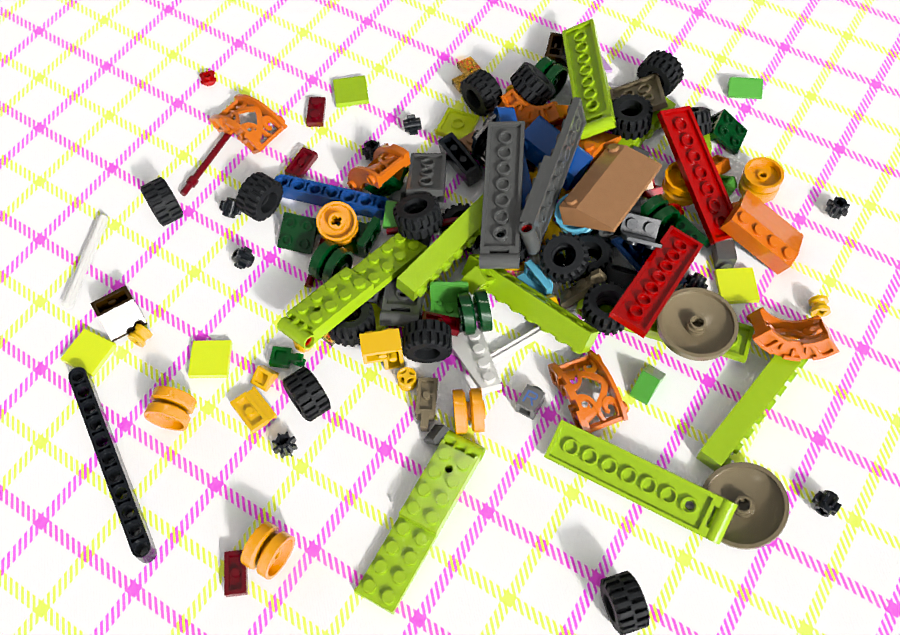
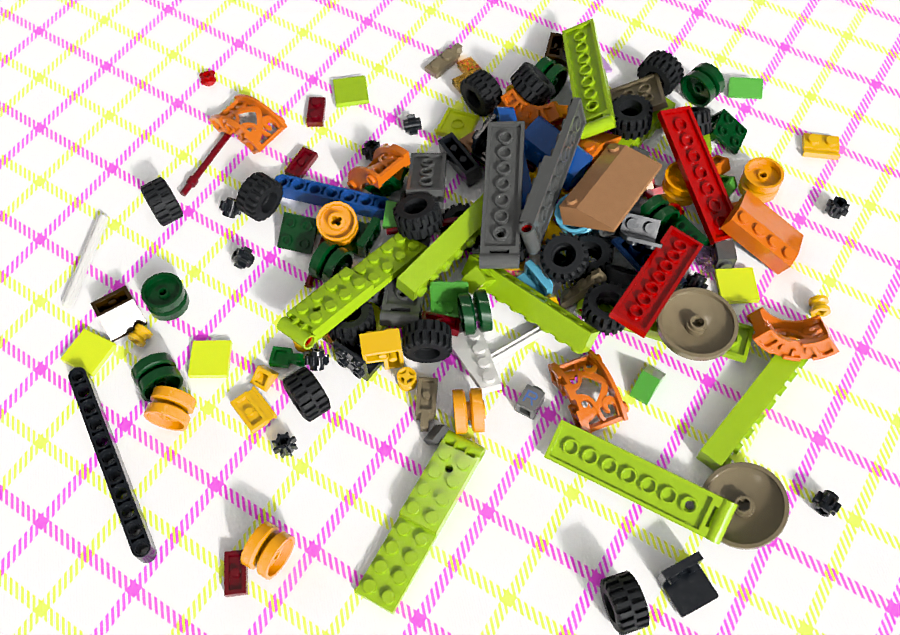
none -> dark green wheel [131,352,184,402]
none -> dark green wheel [141,272,190,321]
none -> black gear [305,349,329,371]
none -> black bracket [333,340,382,381]
none -> dark tan hinge [424,43,463,79]
none -> black bracket [657,551,719,618]
none -> dark green wheel [680,62,725,107]
none -> clear purple plate [695,246,717,278]
none -> yellow plate [802,133,840,160]

